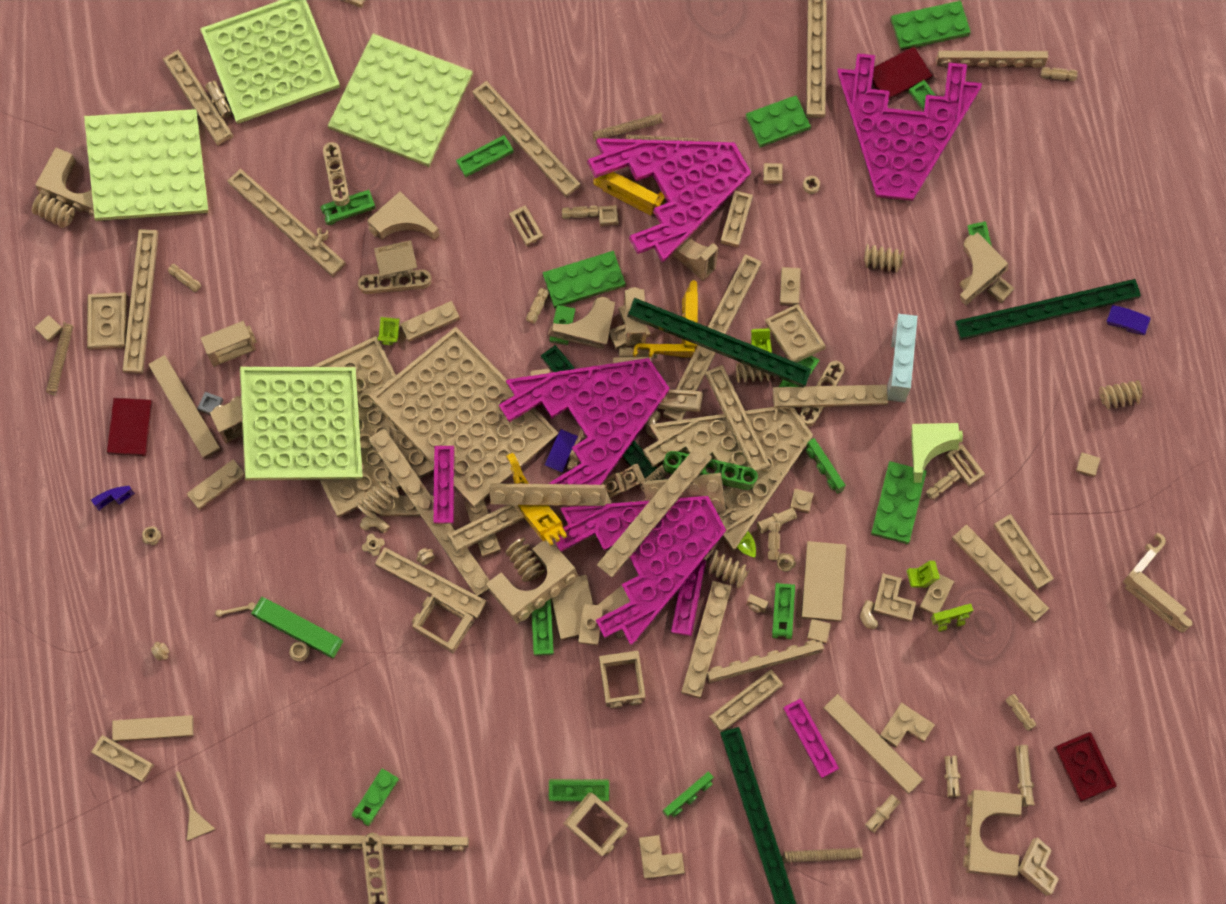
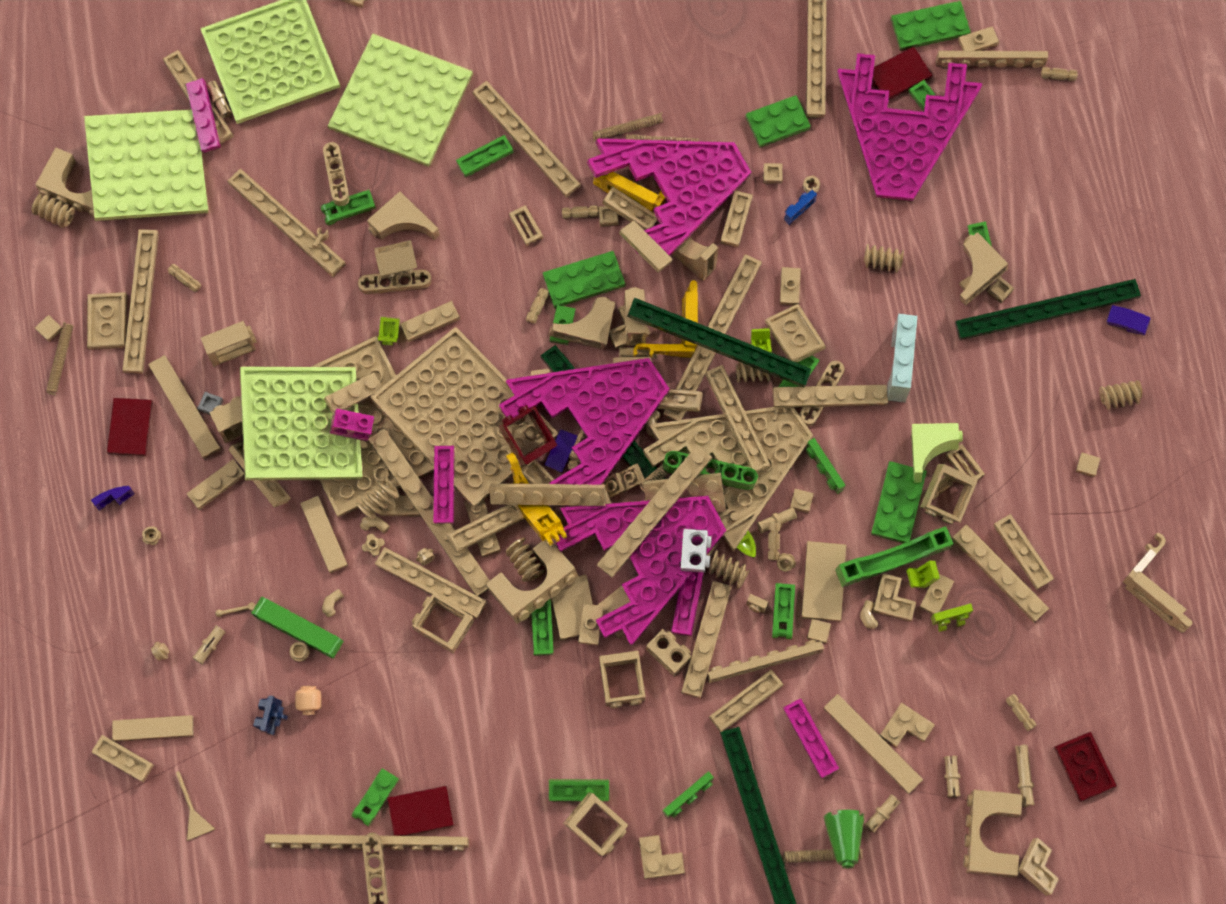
none -> dark pink plate [186,78,221,153]
none -> tan pin [192,626,226,665]
none -> tan plate [229,442,290,507]
none -> dark blue hips [253,695,288,735]
none -> light nougat head [295,686,321,715]
none -> tan tile [300,496,348,573]
none -> tan arm [322,589,344,617]
none -> tan plate [324,373,383,414]
none -> dark pink brick [329,408,374,441]
none -> dark red tile [387,786,454,836]
none -> dark red window [498,405,558,466]
none -> tan plate [521,460,555,484]
none -> tan plate [602,187,658,230]
none -> tan tile [619,220,673,273]
none -> tan brick [646,629,691,676]
none -> white brick [681,529,712,573]
none -> blue plate [784,190,817,225]
none -> bright green cone [824,809,864,869]
none -> bright green arch [835,526,953,588]
none -> tan window [920,464,978,524]
none -> tan plate [958,27,999,51]

